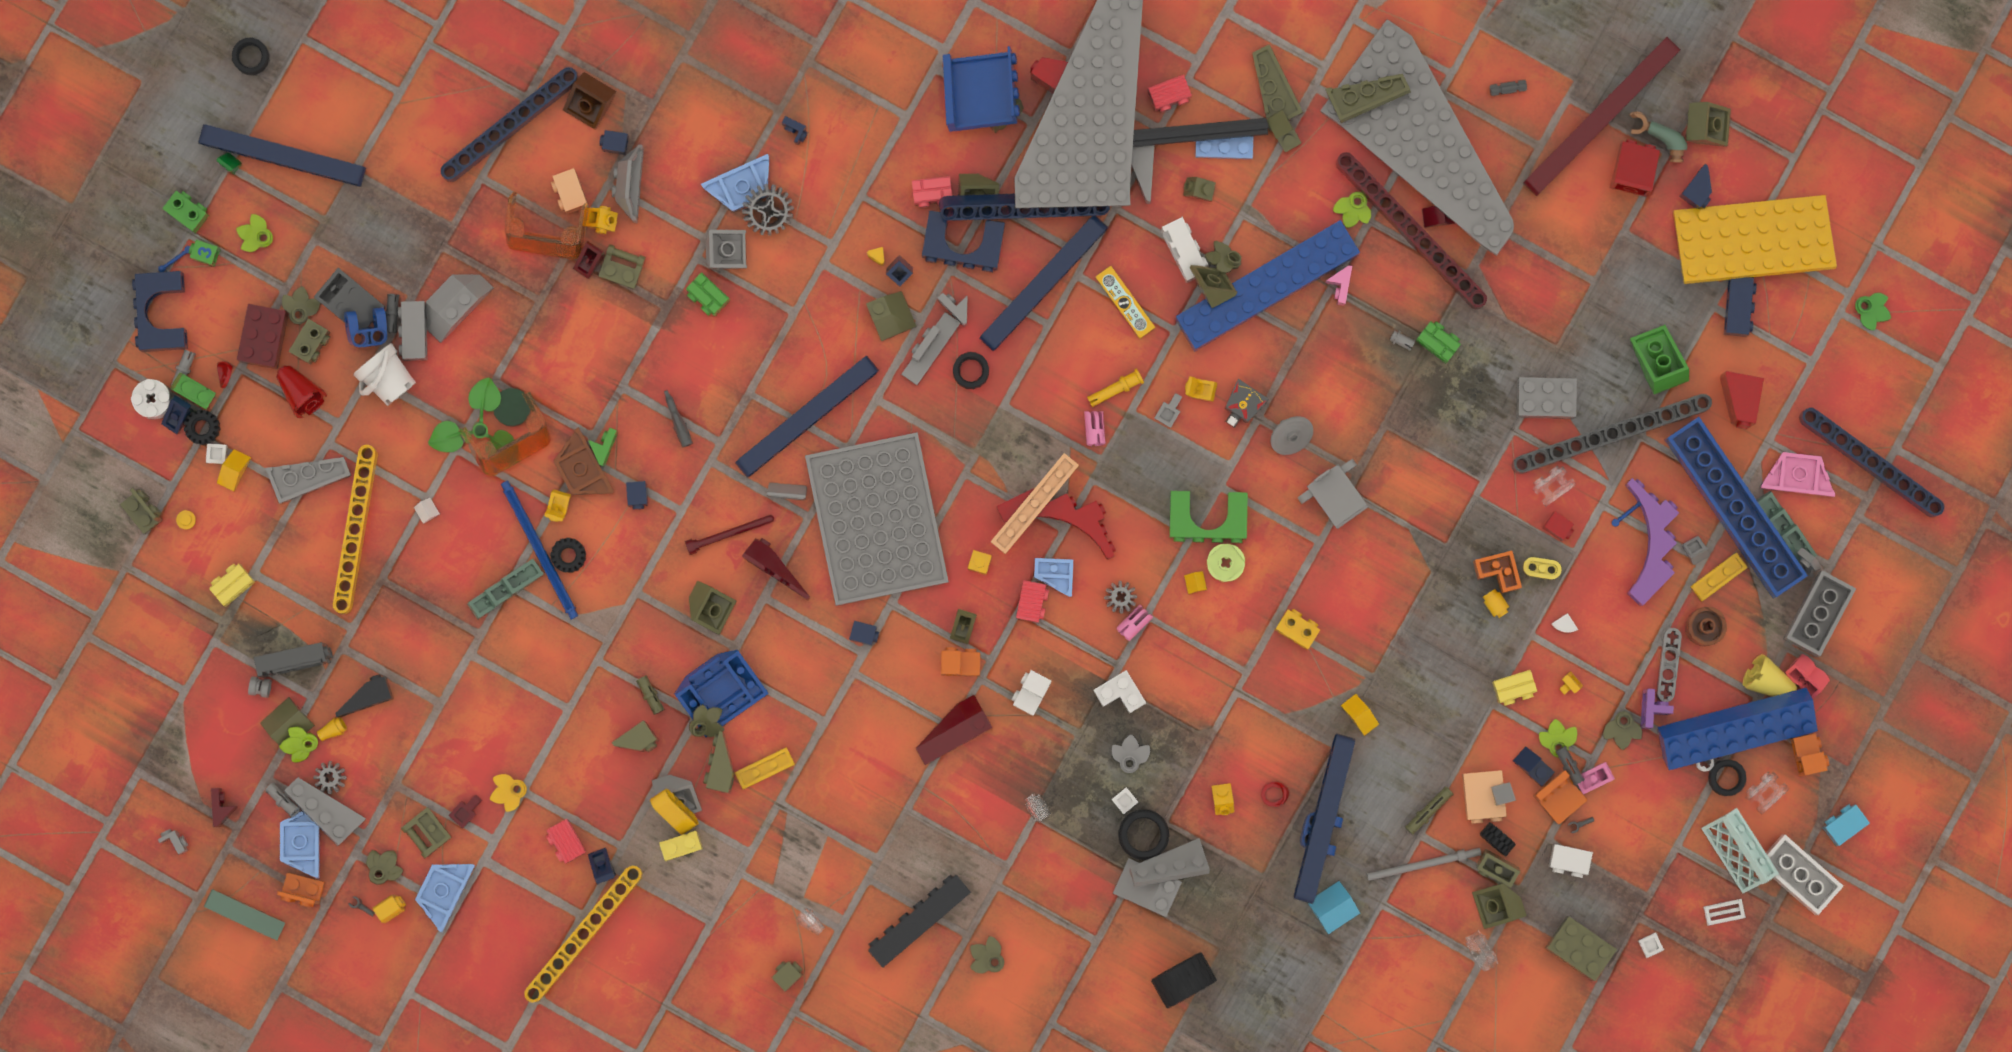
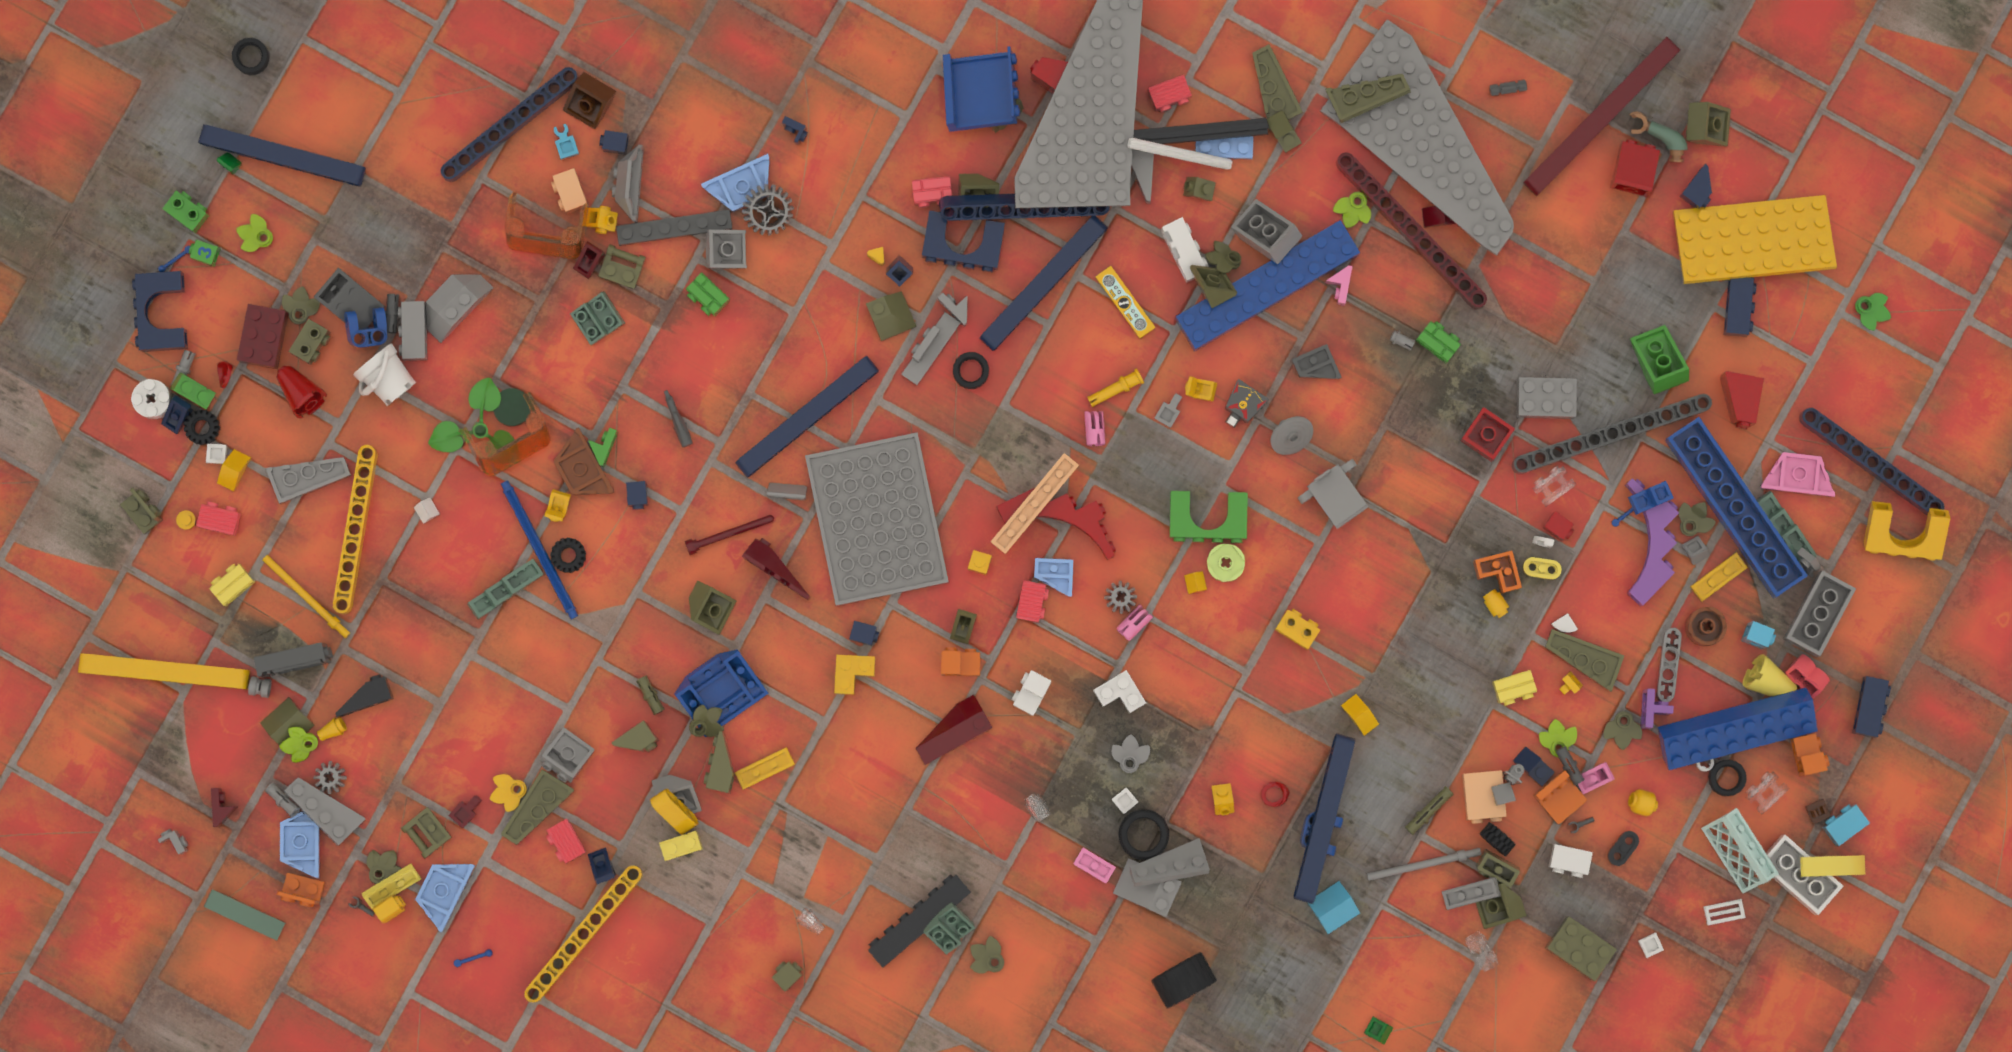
none -> yellow beam [78,653,250,689]
none -> coral brick [196,502,241,536]
none -> yellow bar [262,555,350,639]
none -> light yellow tile [361,864,421,909]
none -> blue hinge [454,949,493,967]
none -> olive wing [500,769,575,845]
none -> light grey plate [540,727,595,783]
none -> medium azure plate [554,124,579,160]
none -> sand green slope [570,292,625,345]
none -> dark grey plate [616,210,733,246]
none -> yellow brick [834,655,876,695]
none -> sand green slope [924,902,975,955]
none -> bright pink plate [1073,848,1116,884]
none -> white axle [1127,138,1232,170]
none -> light grey brick [1231,199,1302,264]
none -> dark grey wing [1292,344,1342,379]
none -> green slope [1364,1017,1393,1044]
none -> light grey tile [1442,877,1501,910]
none -> red brick [1460,407,1515,462]
none -> light grey hinge [1502,764,1524,785]
none -> white tile [1532,536,1554,548]
none -> olive wing [1545,629,1624,692]
none -> black plate [1607,831,1639,866]
none -> blue slope [1628,481,1674,515]
none -> yellow head [1628,789,1658,816]
none -> olive plate [1678,502,1716,536]
none -> medium azure brick [1741,621,1776,649]
none -> light yellow slope [1800,855,1866,877]
none -> reddish brown tile [1805,799,1831,824]
none -> dark blue brick [1852,676,1891,738]
none -> yellow arch [1863,501,1950,561]

